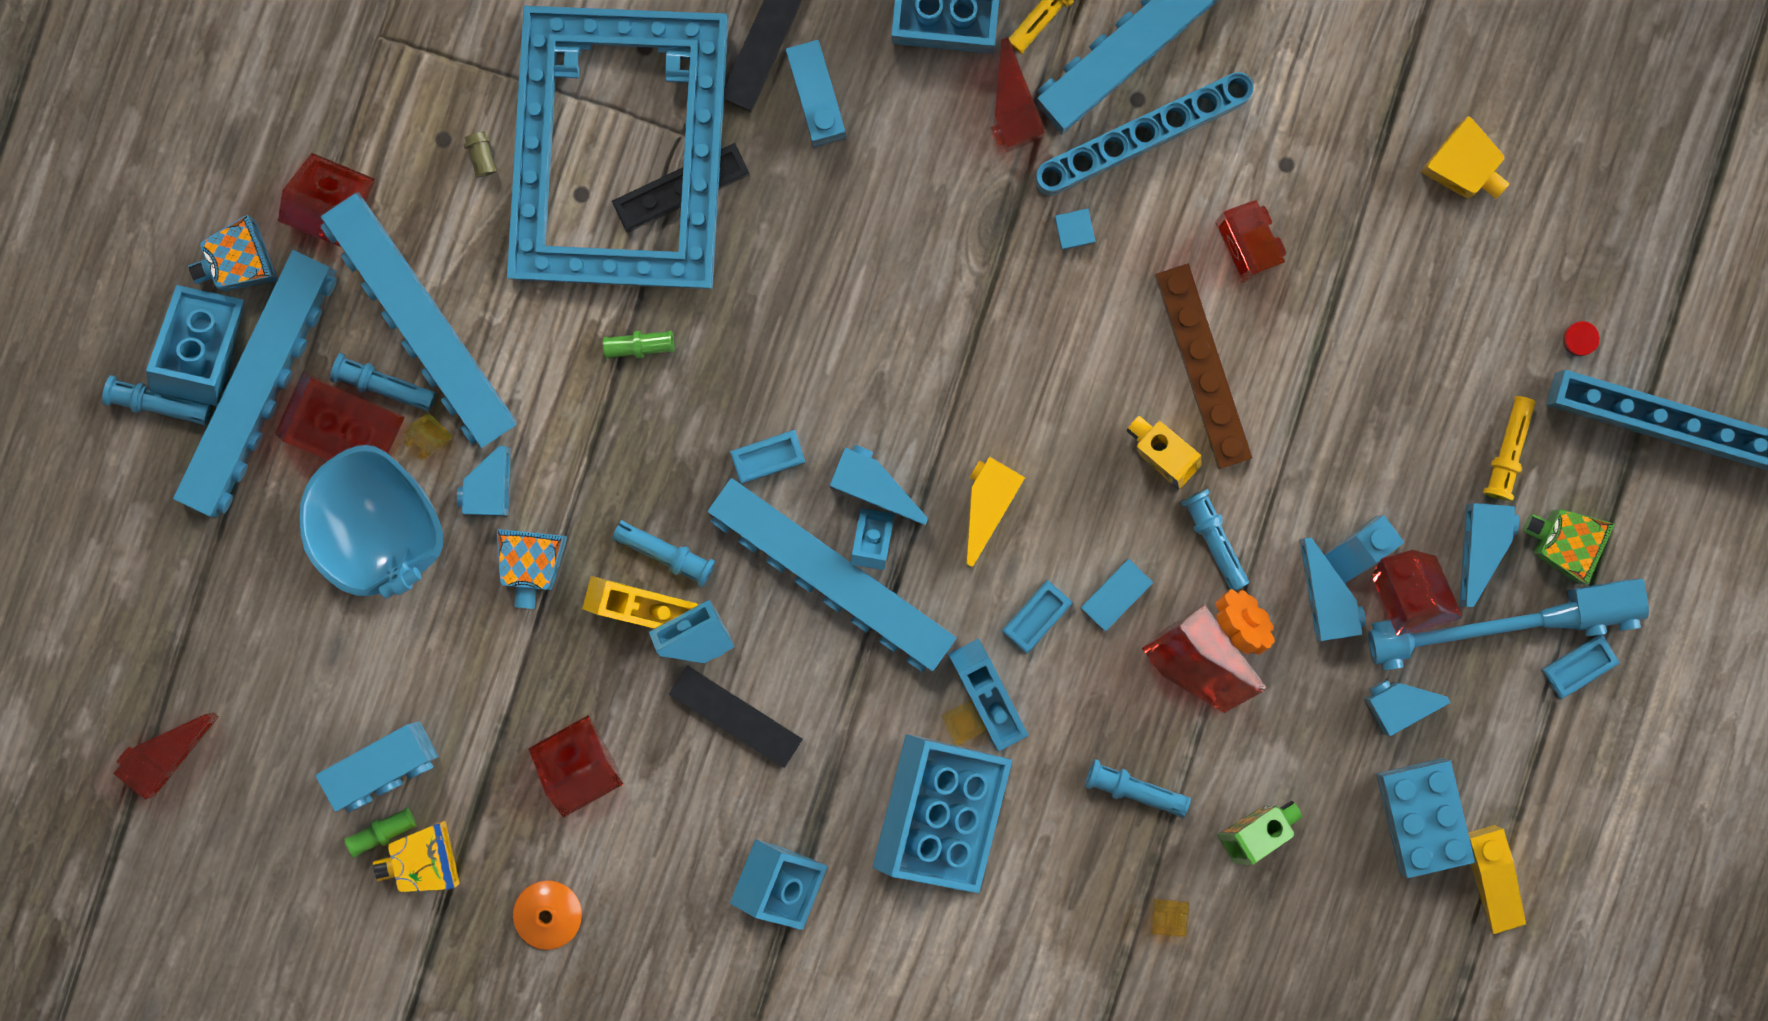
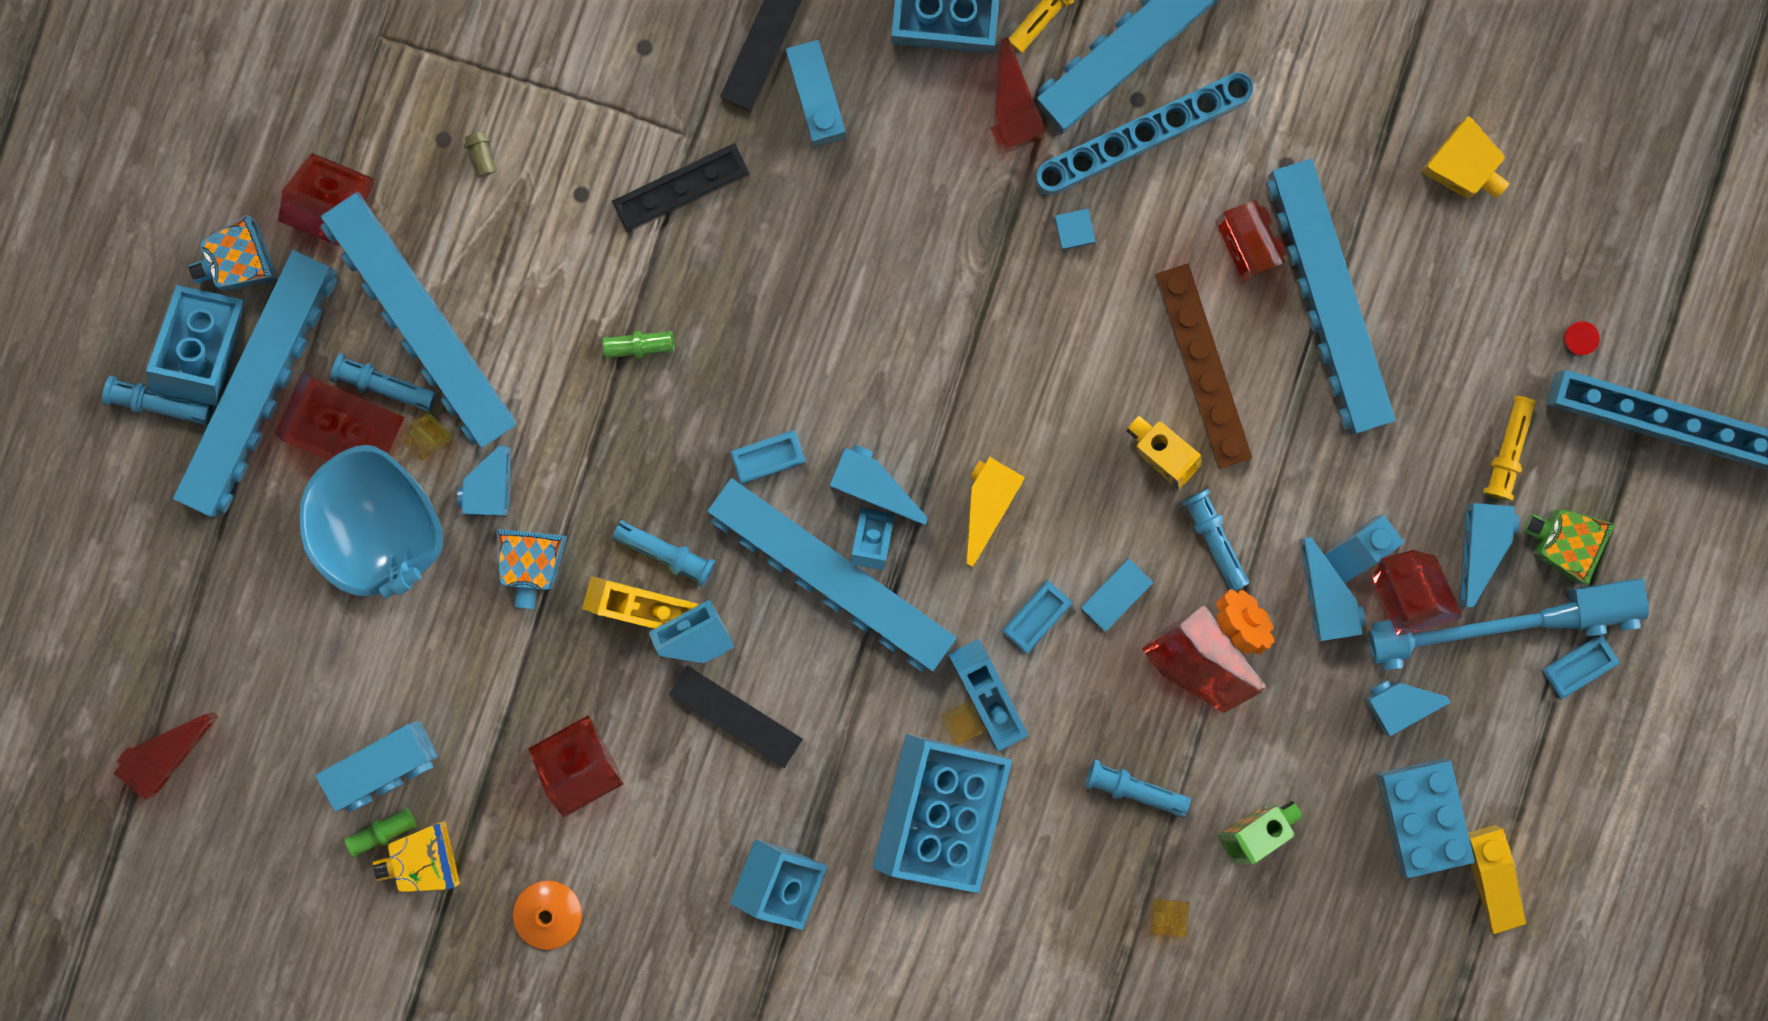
dark azure plate [507,6,729,290] -> none
none -> dark azure brick [1266,158,1396,435]

